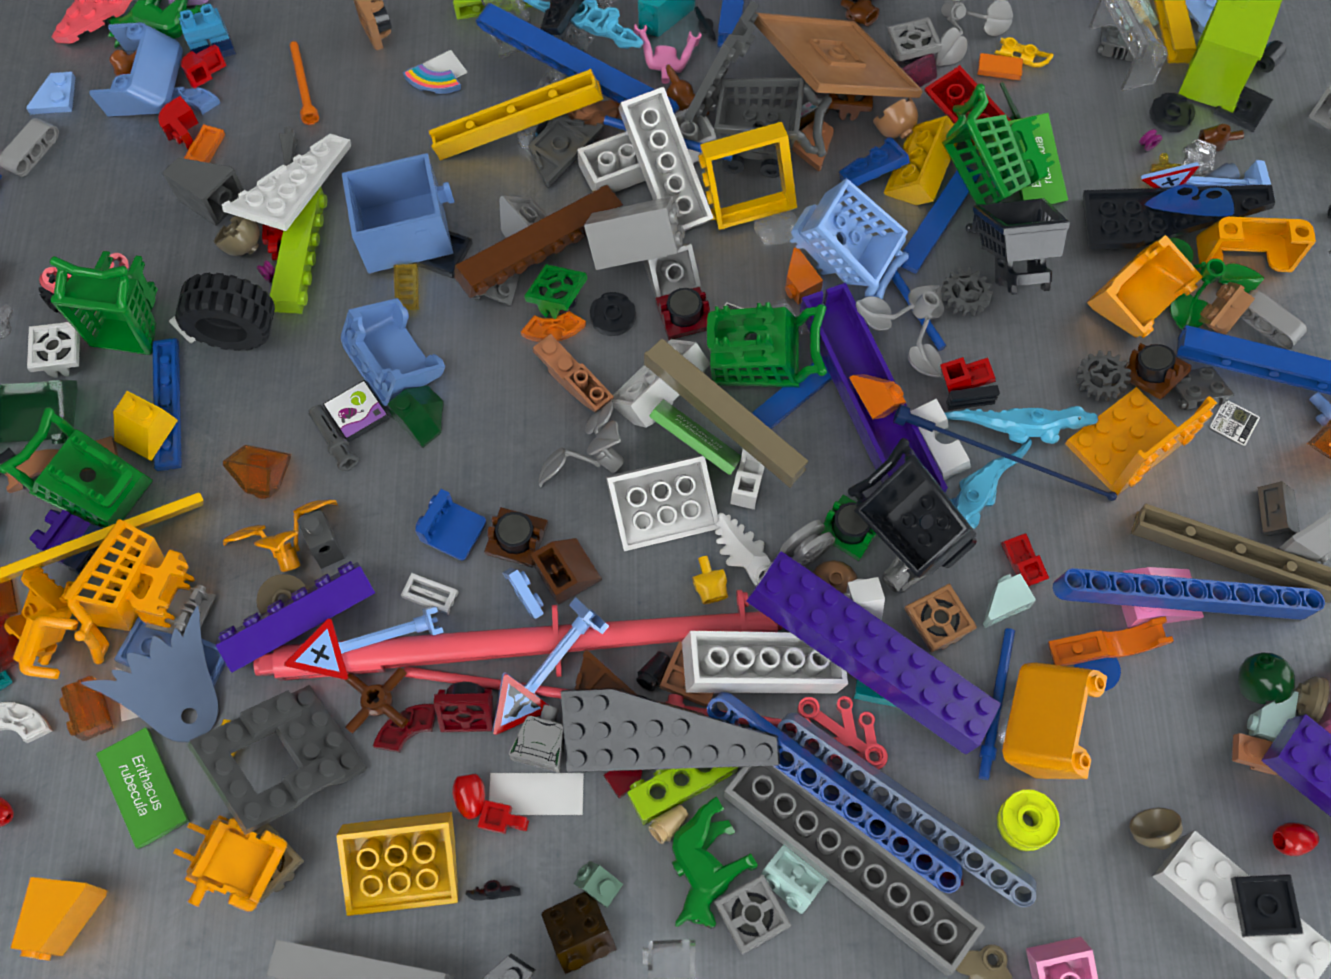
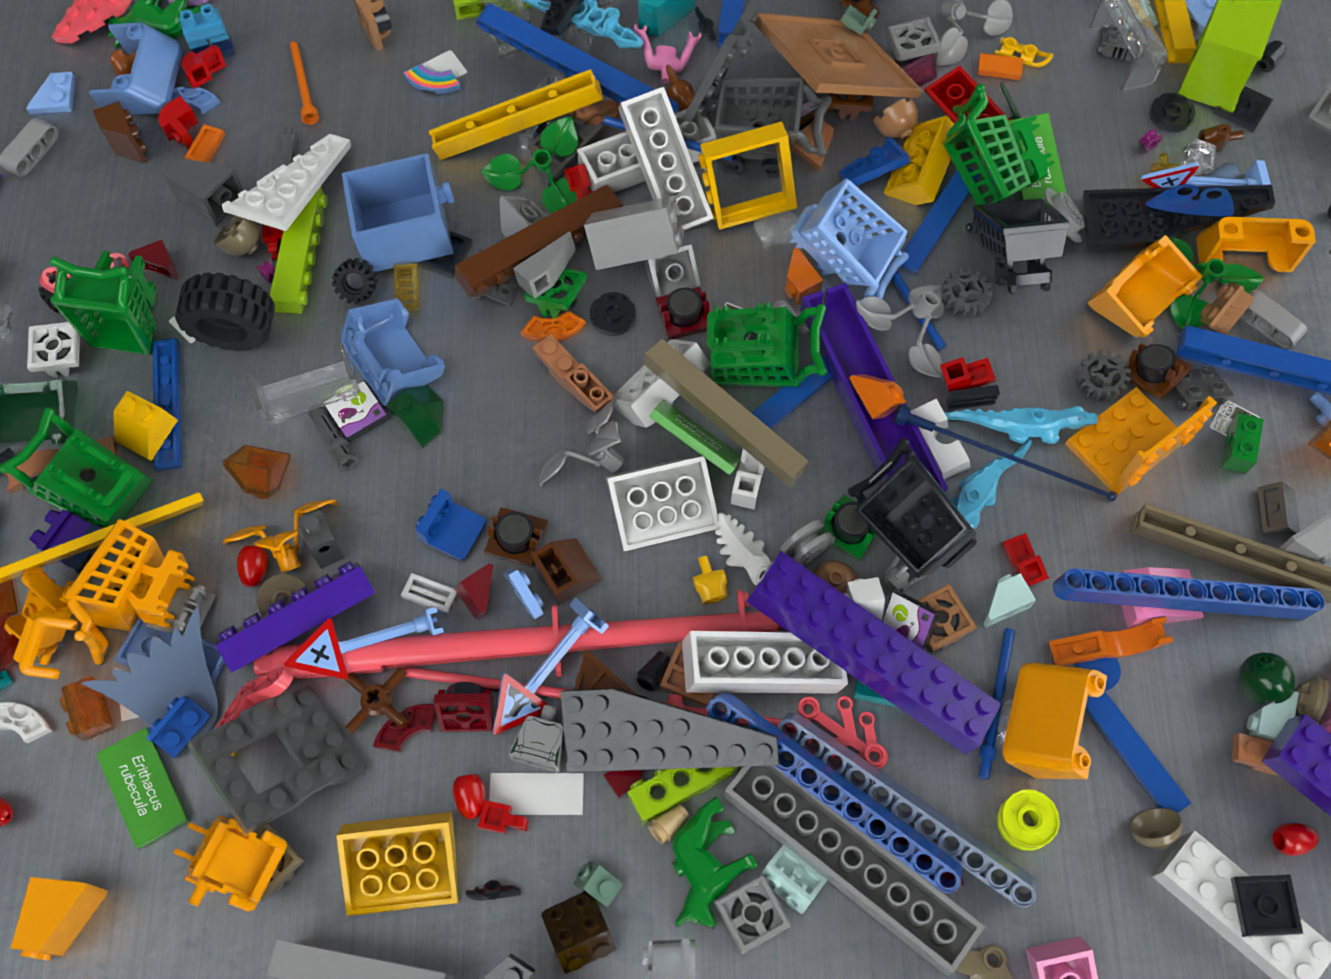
none -> reddish brown slope [93,101,148,163]
none -> dark red slope [128,239,179,280]
none -> blue bracket [146,696,212,758]
none -> coral beam [215,668,293,729]
none -> red animal [237,546,268,588]
none -> clear windscreen [246,343,361,424]
none -> black tyre [332,258,378,304]
none -> dark red slope [454,563,494,619]
none -> green plant [481,117,578,213]
none -> light grey slope [513,232,576,299]
none -> red plate [564,163,593,200]
none -> sand green bracket [841,5,877,35]
none -> tile [882,590,941,651]
none -> light grey wheel [1044,187,1084,243]
none -> blue tile [1085,690,1192,813]
none -> green brick [1221,413,1264,474]

